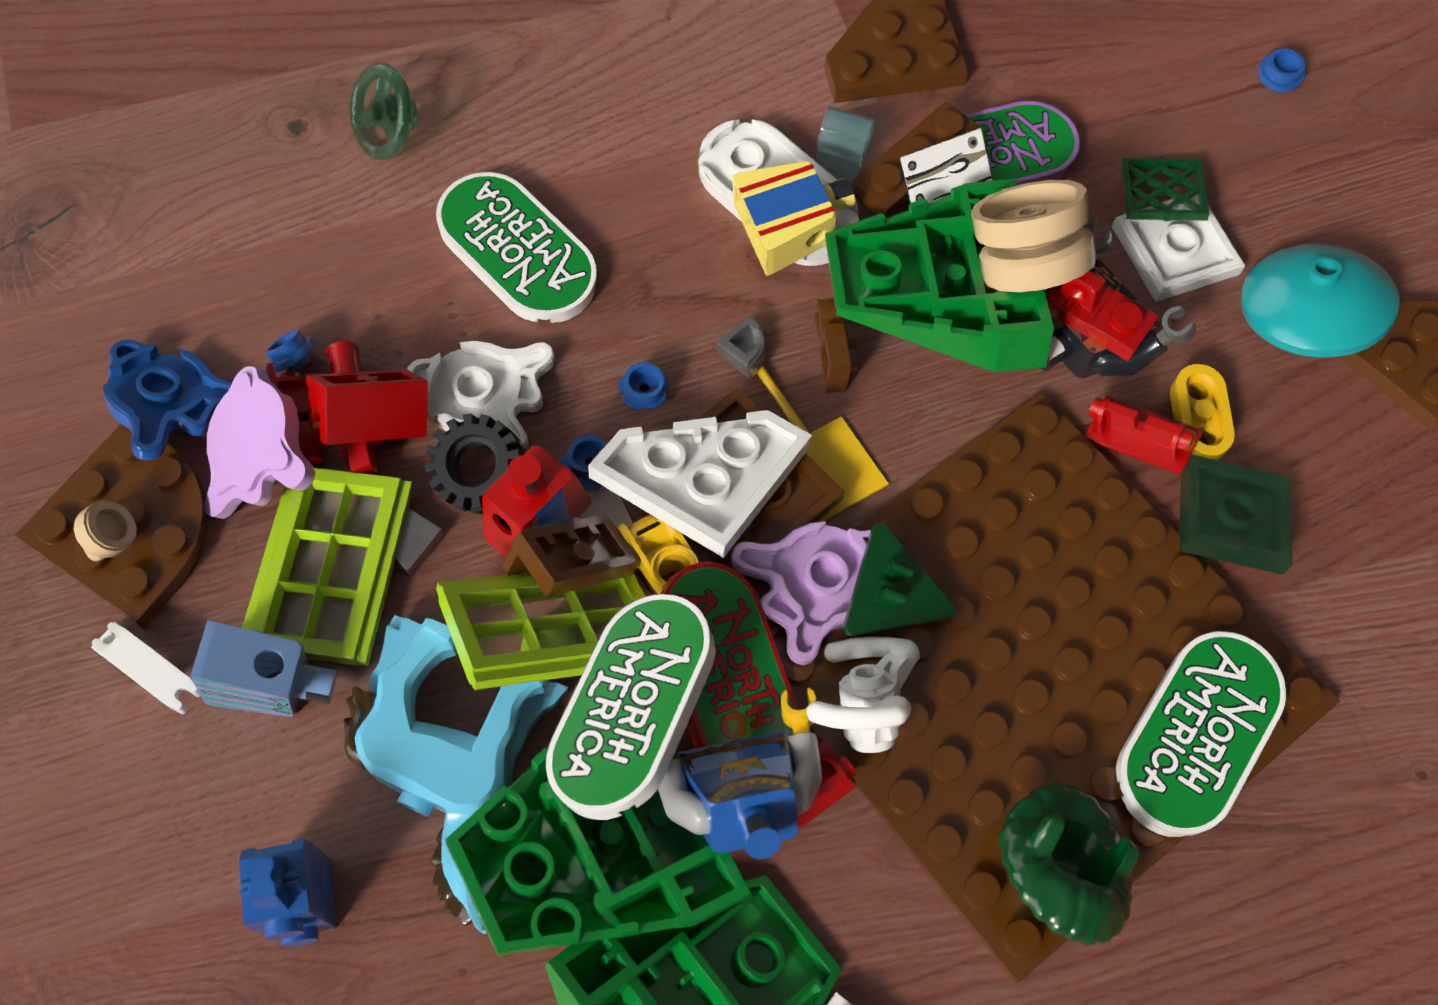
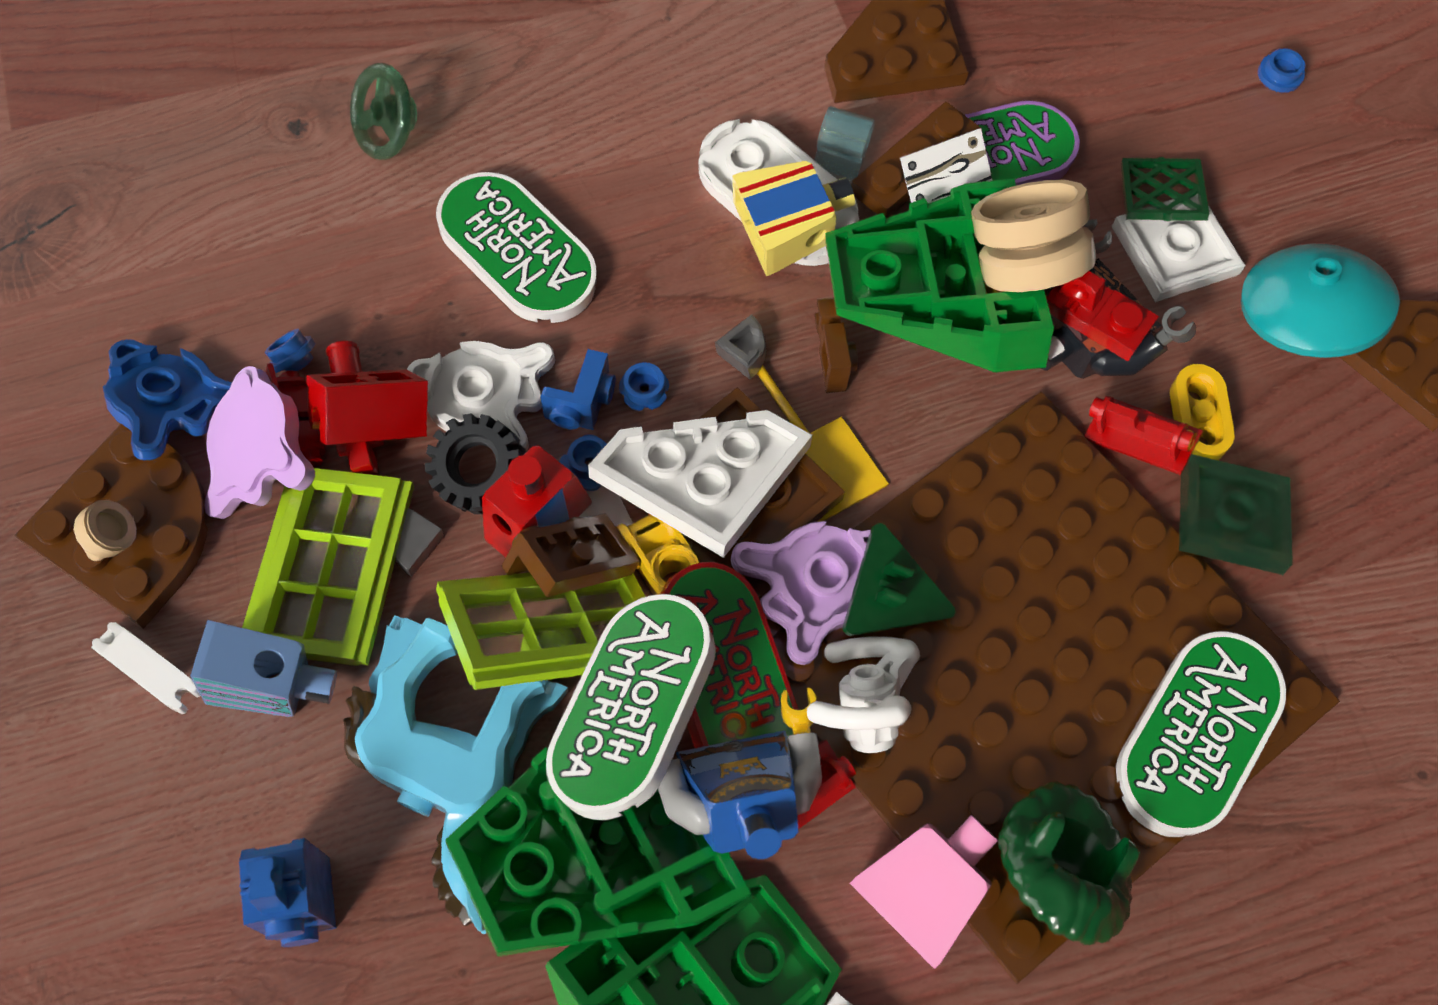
none -> blue bracket [541,349,616,430]
none -> bright pink torso [850,815,998,969]

